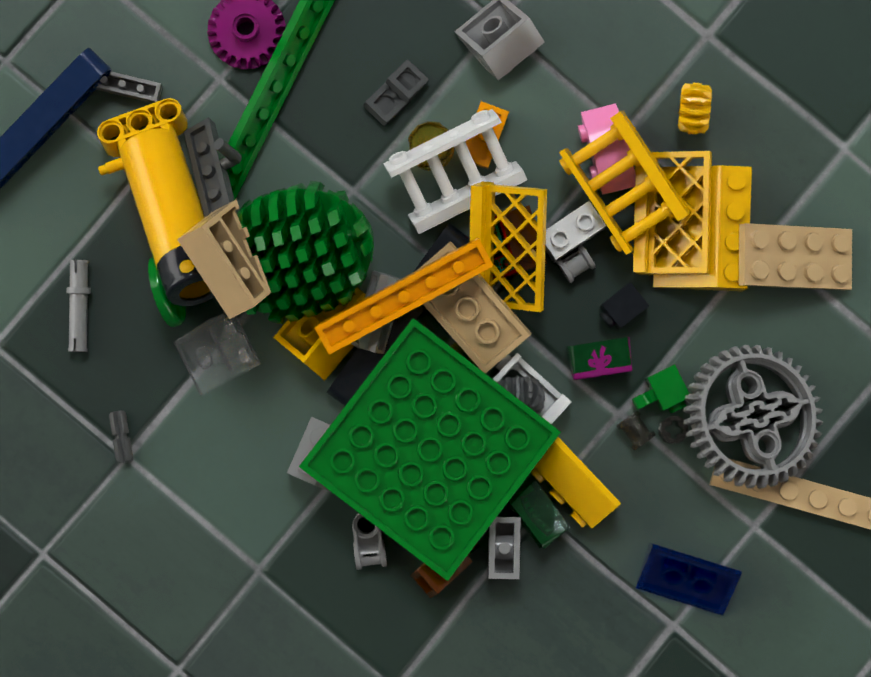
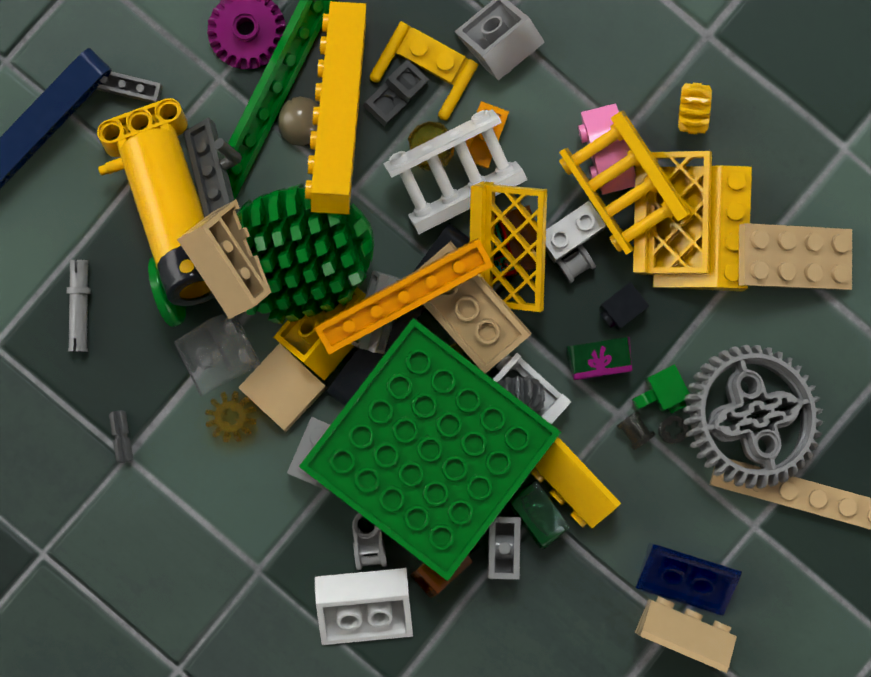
none -> clear yellow gear [205,391,257,443]
none -> tan slope [238,343,327,432]
none -> dark tan hair [278,96,320,146]
none -> yellow brick [305,1,366,214]
none -> white slope [315,568,413,645]
none -> yellow plate [369,21,479,120]
none -> tan slope [635,596,737,673]

